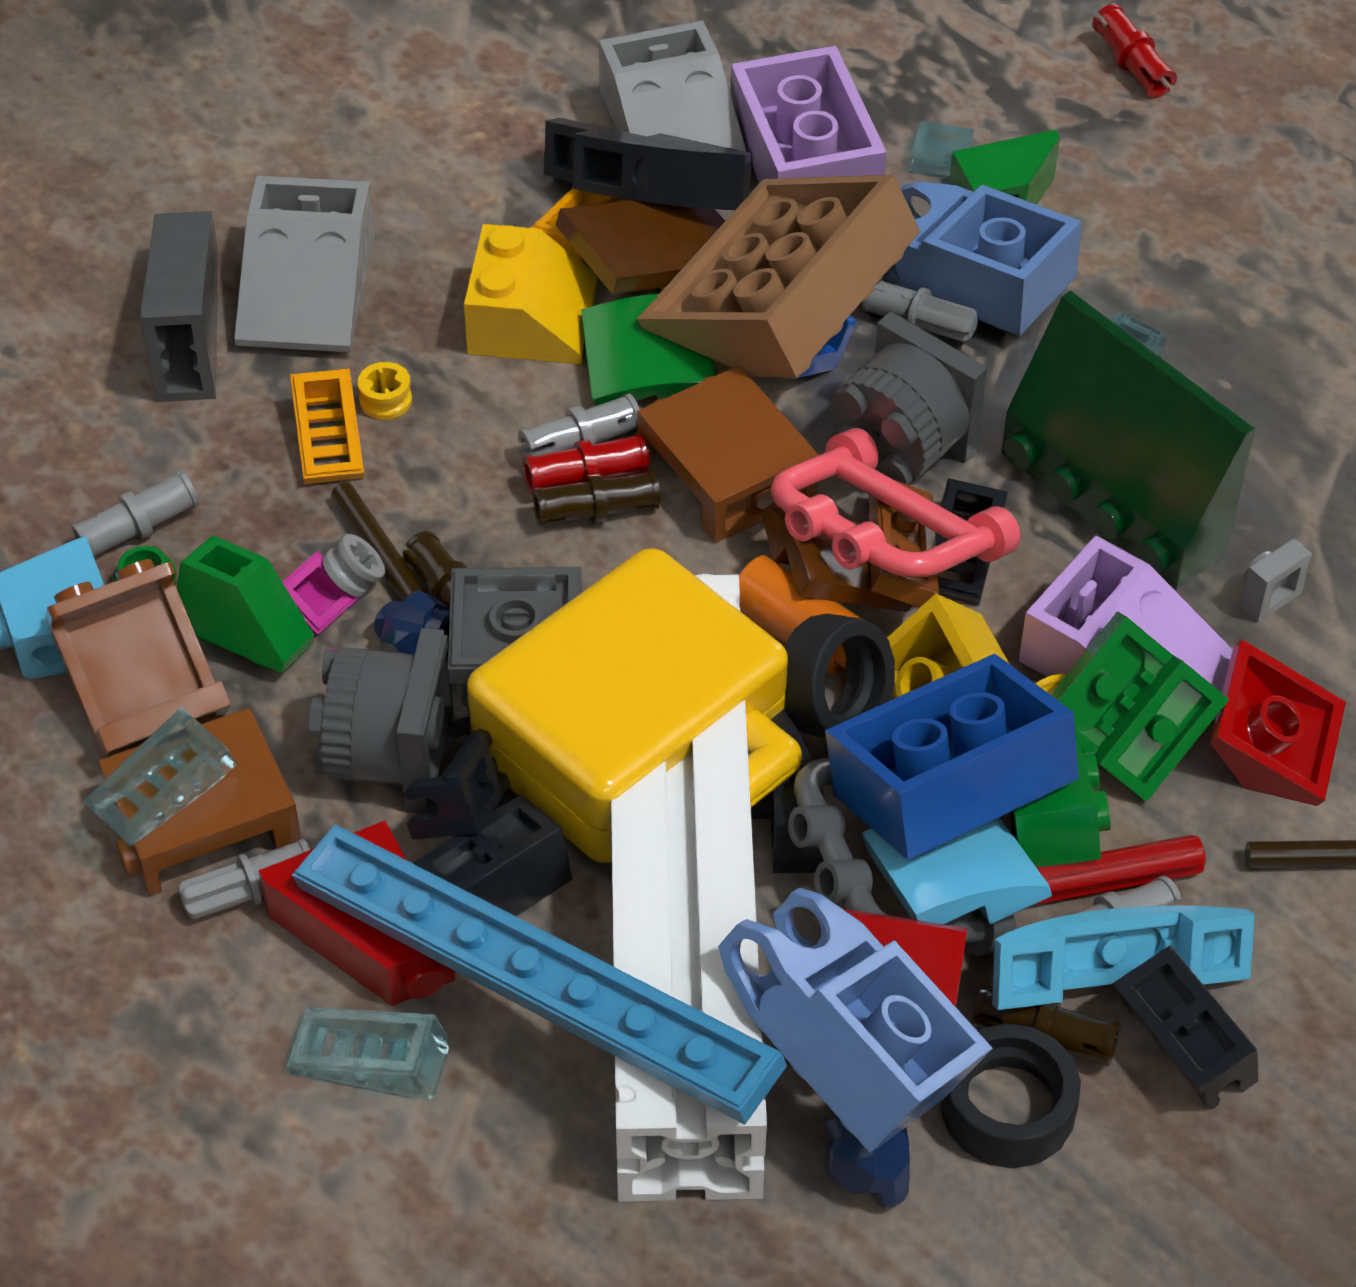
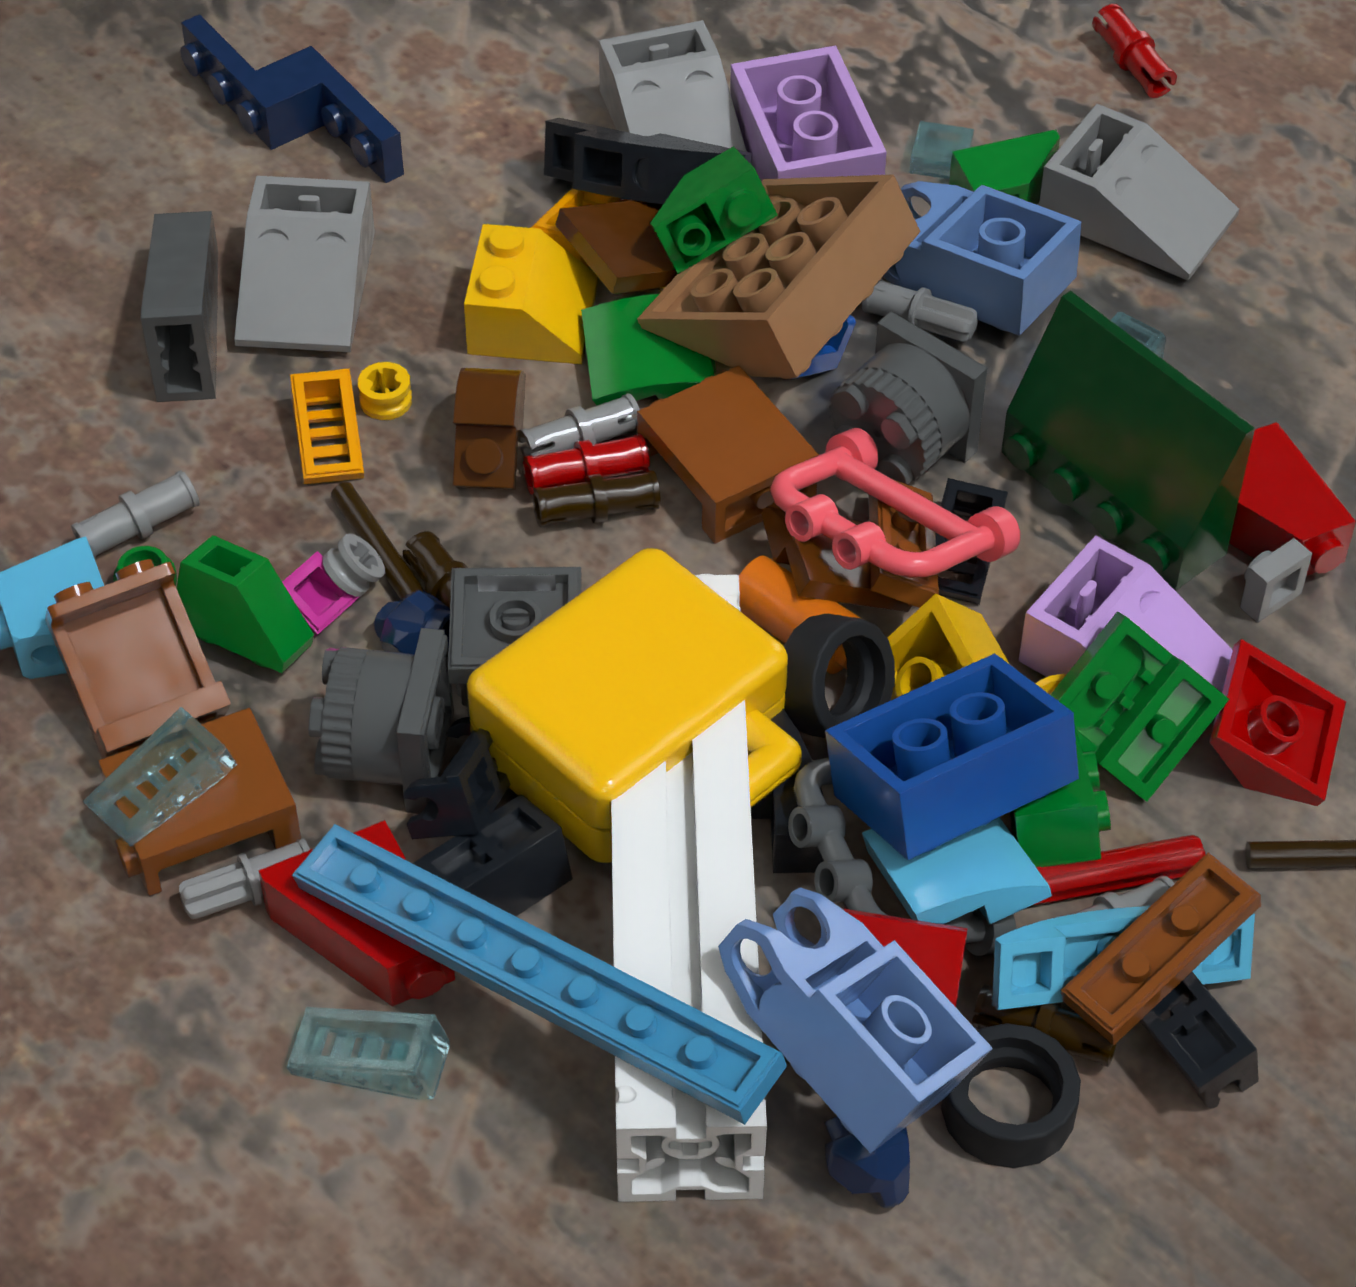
none -> dark blue bracket [180,14,404,183]
none -> reddish brown brick [453,368,526,490]
none -> green slope [650,146,778,274]
none -> light grey slope [1039,104,1239,280]
none -> dark orange tile [1061,852,1261,1045]
none -> red slope [1229,422,1356,576]

